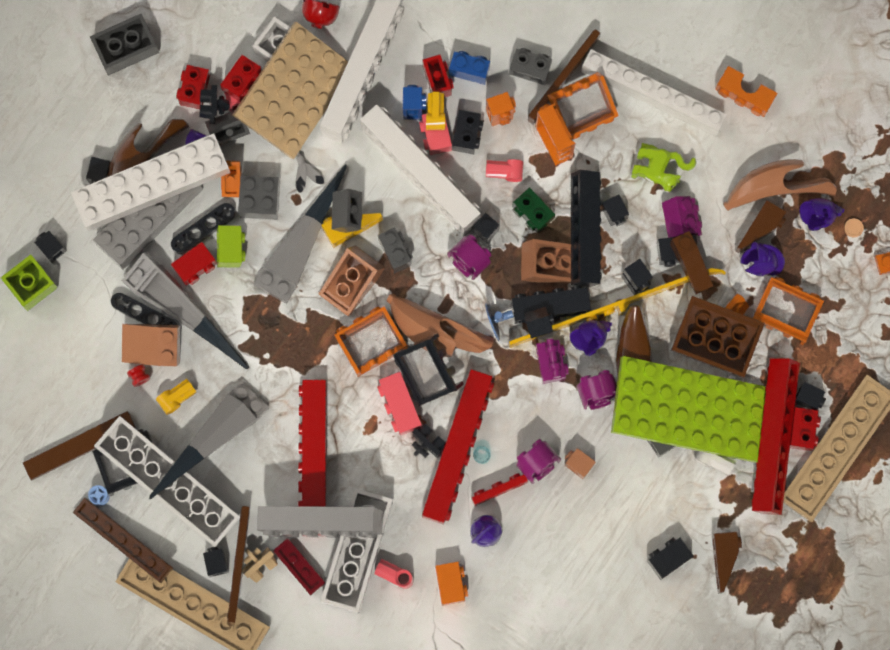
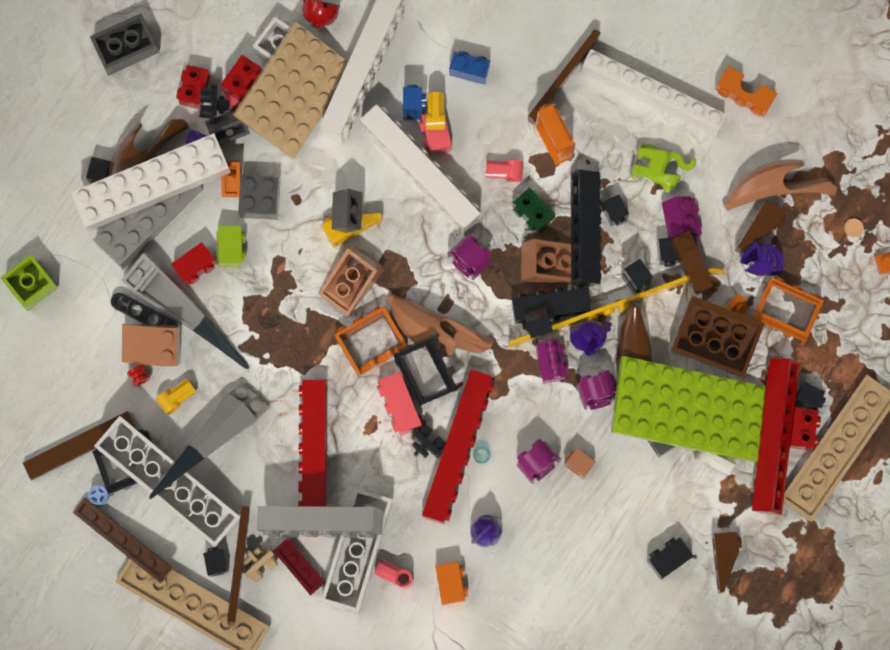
black brick [34,231,66,263] -> none
black beam [171,203,235,254] -> none
light grey plate [253,164,347,304] -> none
light grey piece [296,152,324,193] -> none
dark grey brick [378,227,413,274] -> none
red brick [422,54,454,97] -> none
black brick [452,110,484,154] -> none
red plate [471,473,528,507] -> none
black brick [473,213,500,243] -> none
orange brick [485,92,516,126] -> none
medium blue shield [485,303,514,341] -> none
dark grey brick [509,48,552,85] -> none
window [547,72,619,140] -> none
dark purple helmet [800,198,844,231] -> none

